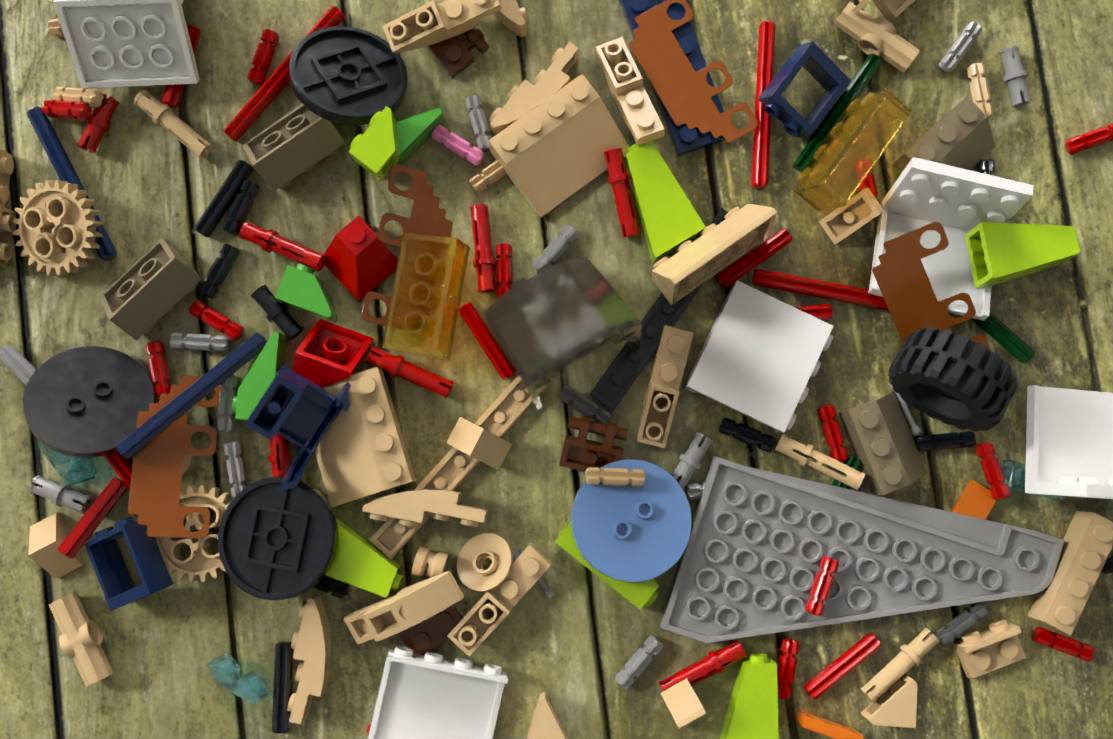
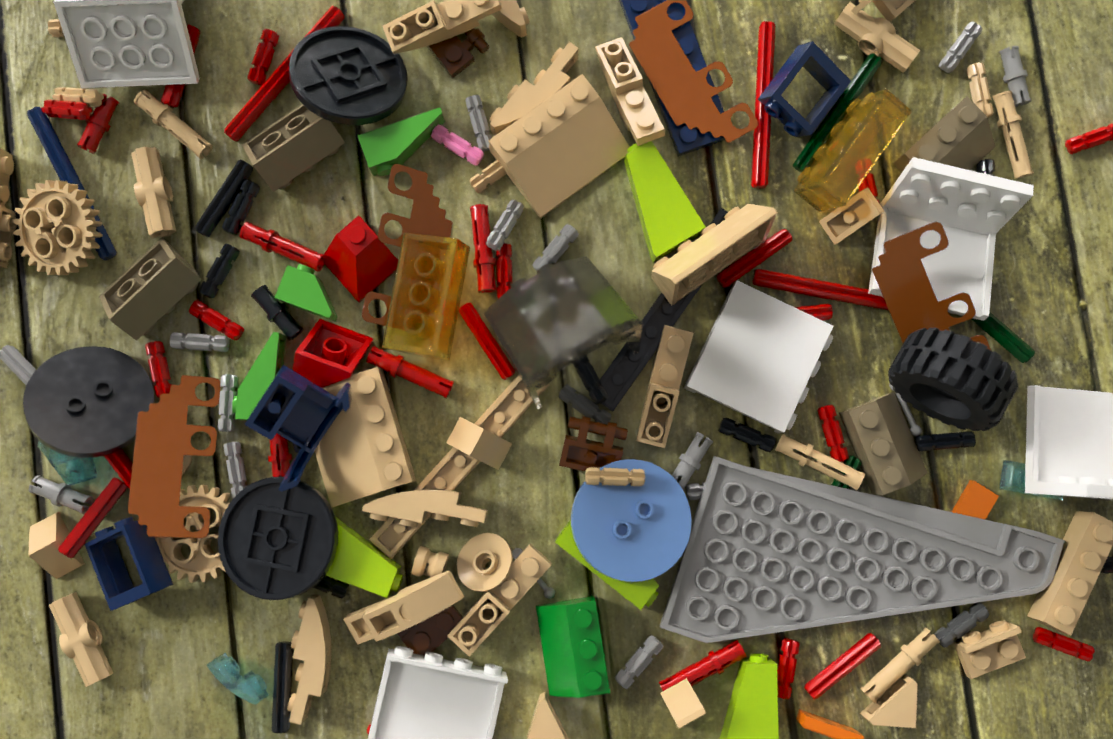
dark blue axle [116,333,267,459] -> none
lime slope [348,106,400,181] -> none
red pin [604,148,641,238] -> none
red axle [805,556,839,616] -> none
lime slope [965,222,1081,289] -> none
red axle [975,442,1010,500] -> none
none -> tan piece [131,147,176,238]
none -> light grey axle [486,200,524,251]
none -> green slope [536,596,610,698]
none -> black axle [570,350,608,405]
none -> tan pin [992,90,1034,179]

